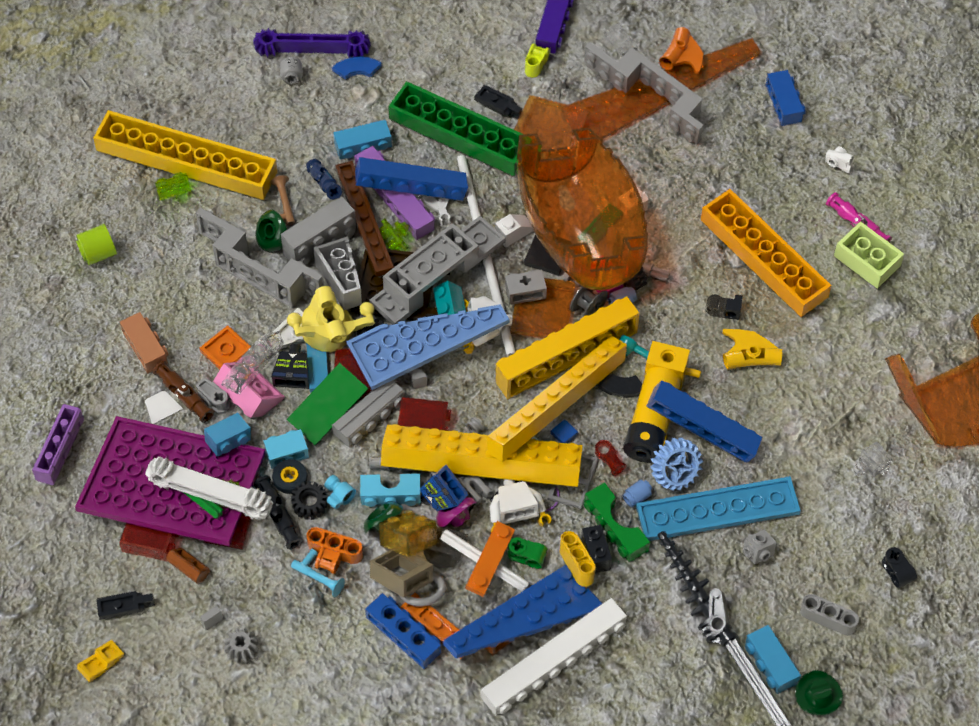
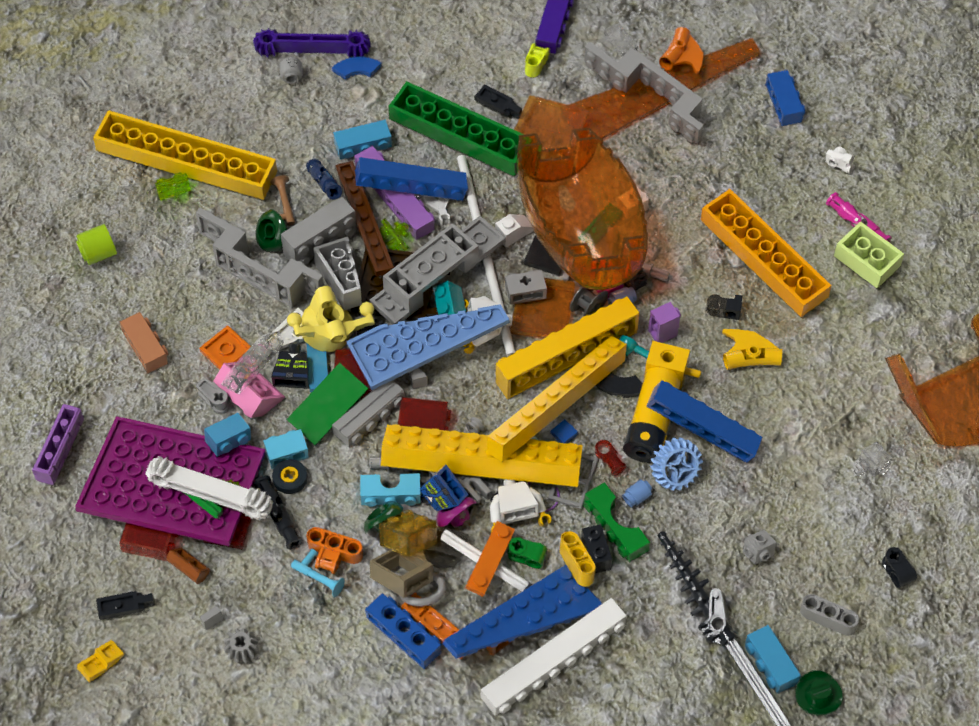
white sticker [145,391,183,424] -> none
reddish brown piece [152,361,215,423] -> none
black tyre [291,481,327,520] -> none
medium azure piece [324,475,356,509] -> none
dark azure plate [636,476,801,541] -> none
none -> medium lavender brick [648,302,681,343]

